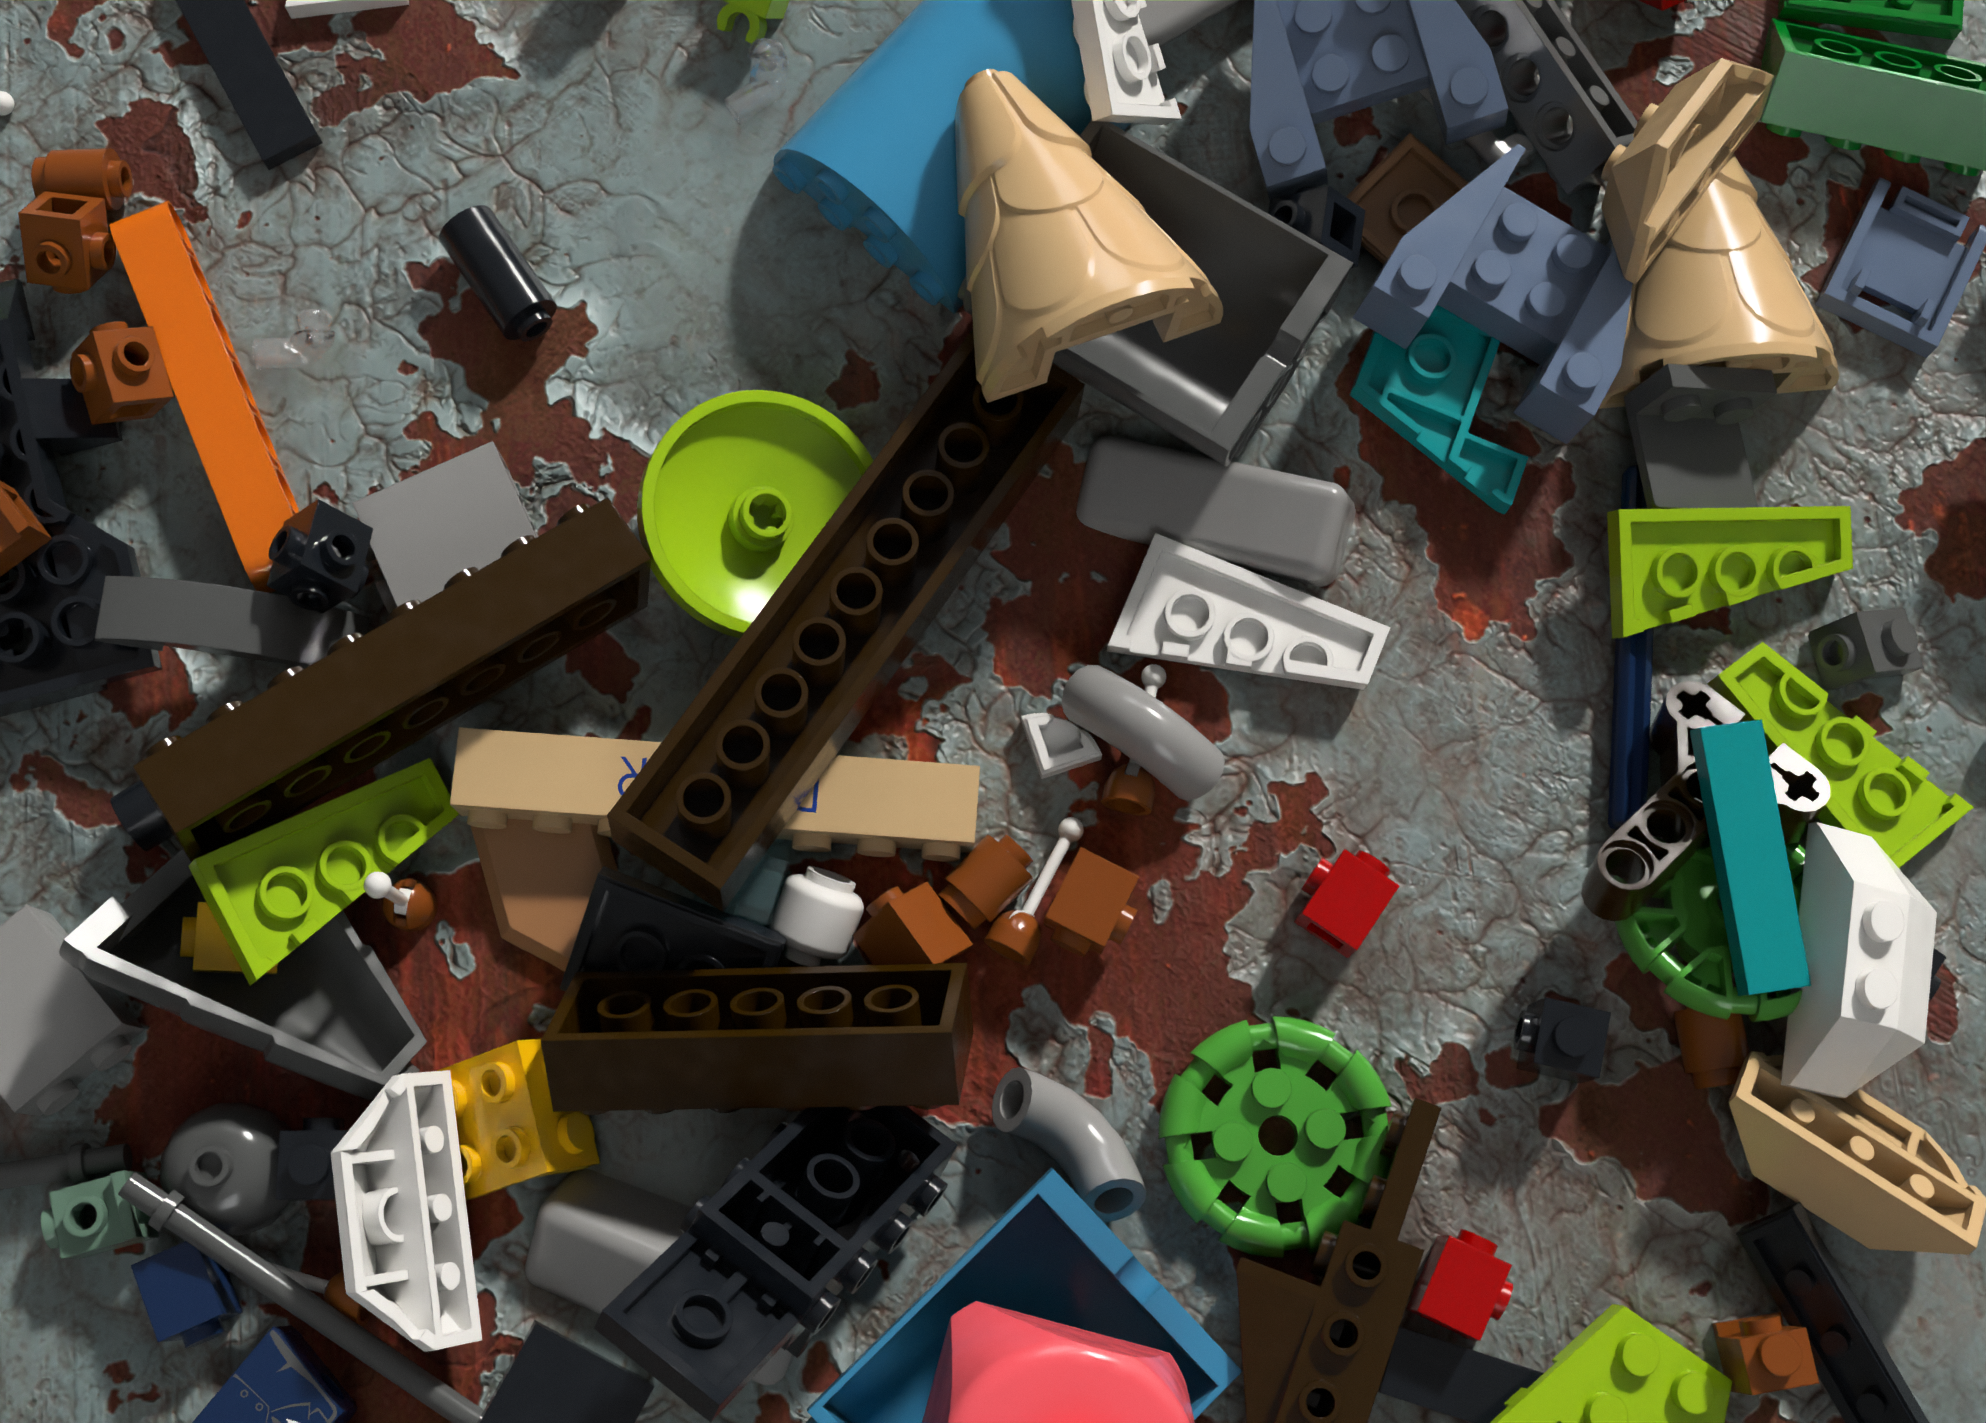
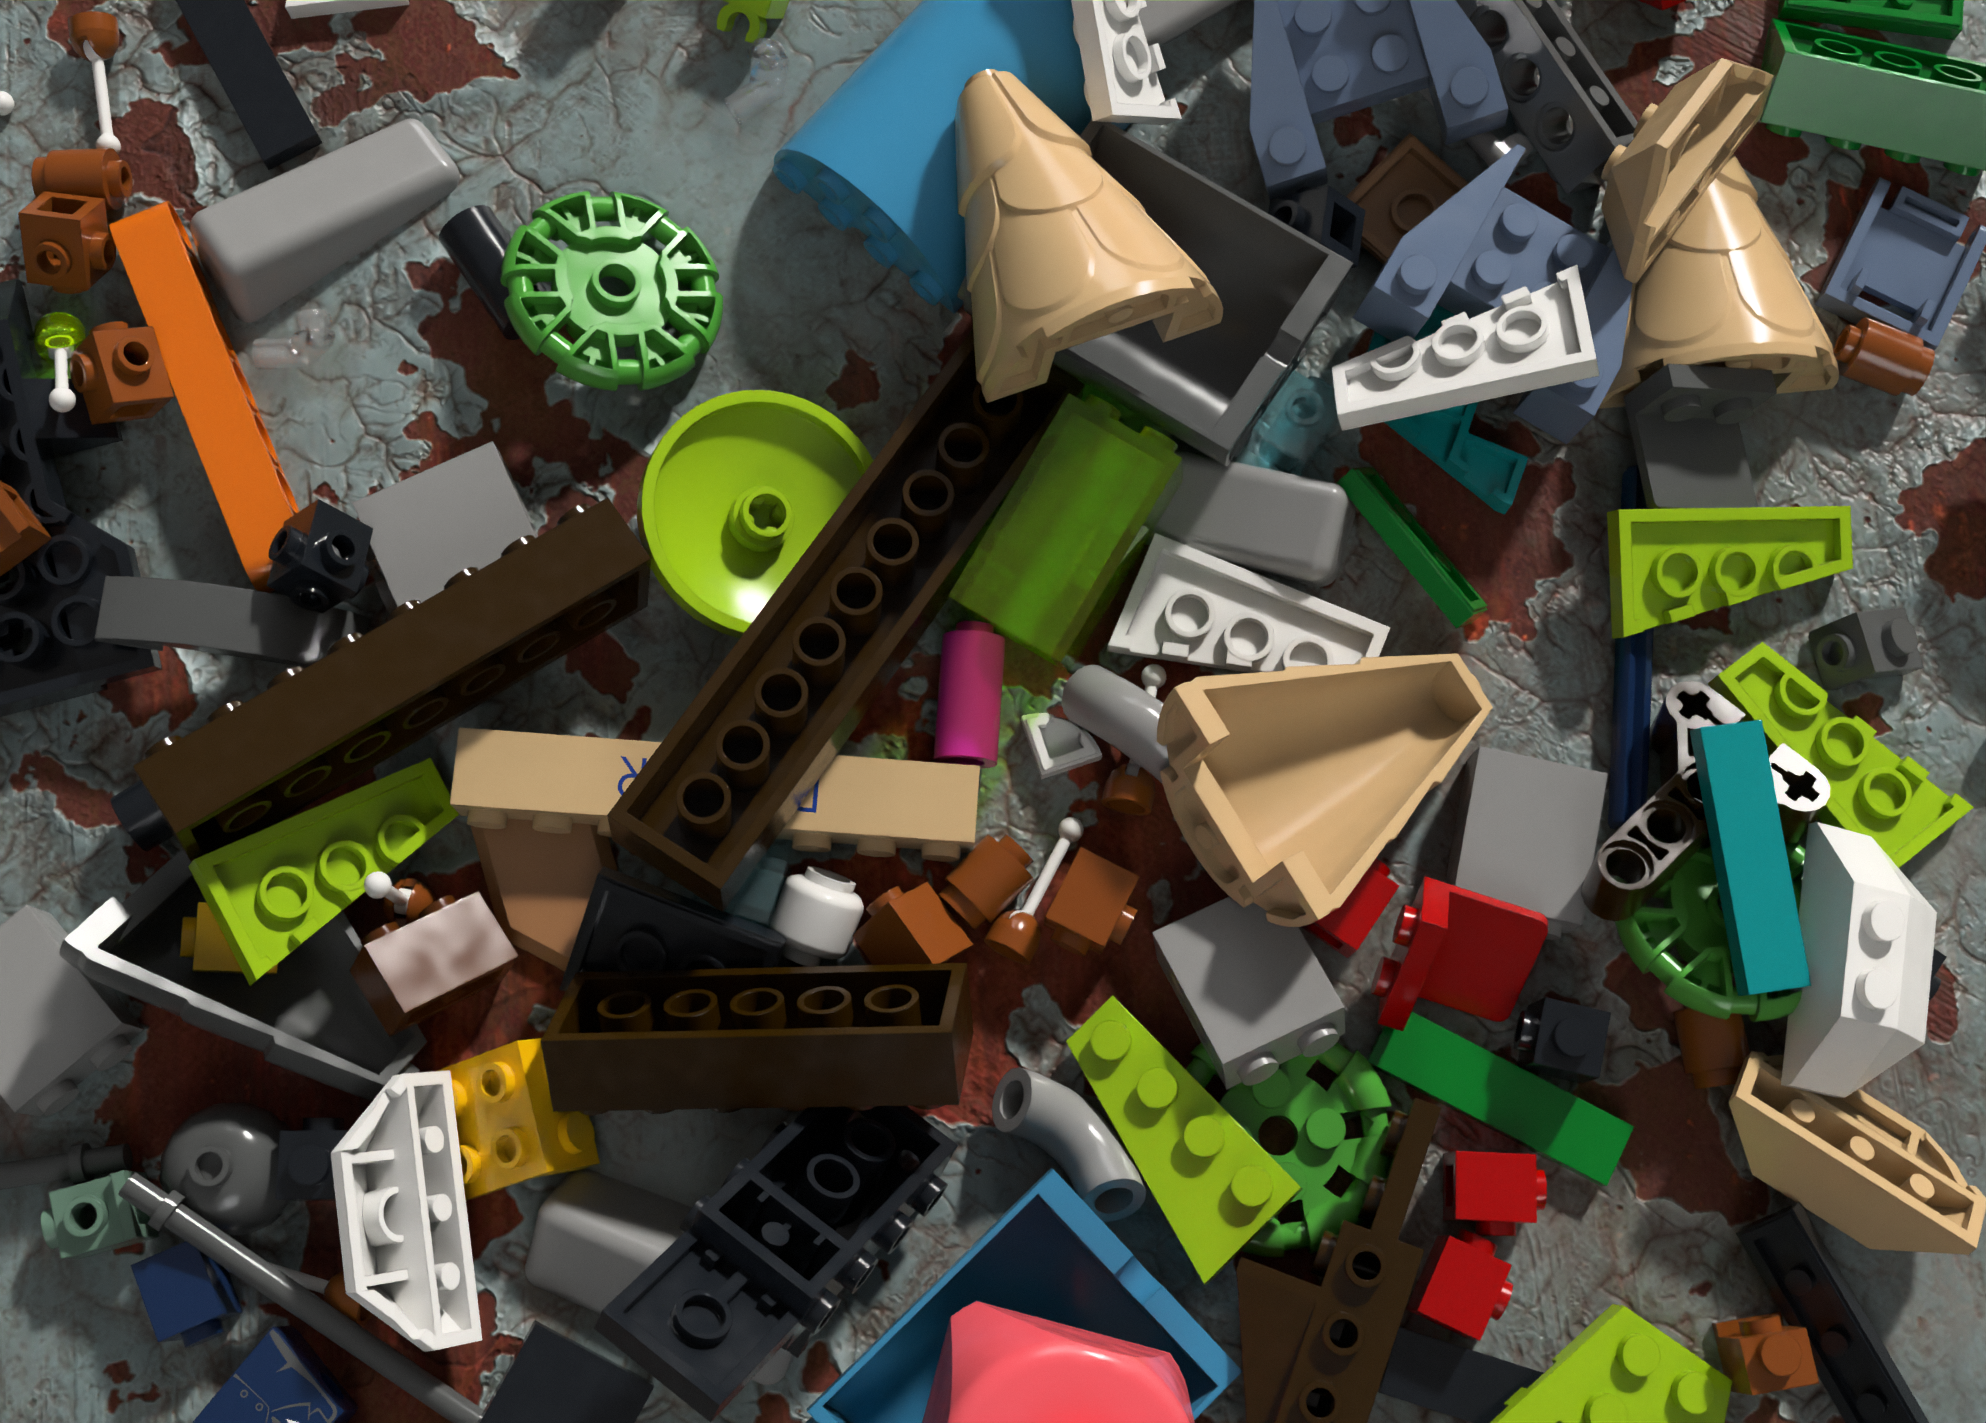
none -> hinge [34,312,86,413]
none -> hinge [67,11,121,154]
none -> light grey piece [190,118,460,323]
none -> brick [349,891,519,1037]
none -> bright green plate [501,191,723,391]
none -> dark pink brick [933,621,1005,769]
none -> clear neon green brick [949,394,1183,674]
none -> lime wing [1066,995,1303,1285]
none -> light grey brick [1152,896,1345,1090]
none -> tan cone [1157,653,1493,927]
none -> clear light blue brick [1247,370,1339,476]
none -> white wing [1332,265,1599,431]
none -> green tile [1336,467,1488,629]
none -> green tile [1367,1012,1634,1187]
none -> red bracket [1371,876,1548,1031]
none -> red brick [1443,1151,1547,1236]
none -> light grey brick [1445,746,1608,940]
none -> dark orange brick [1833,317,1935,396]

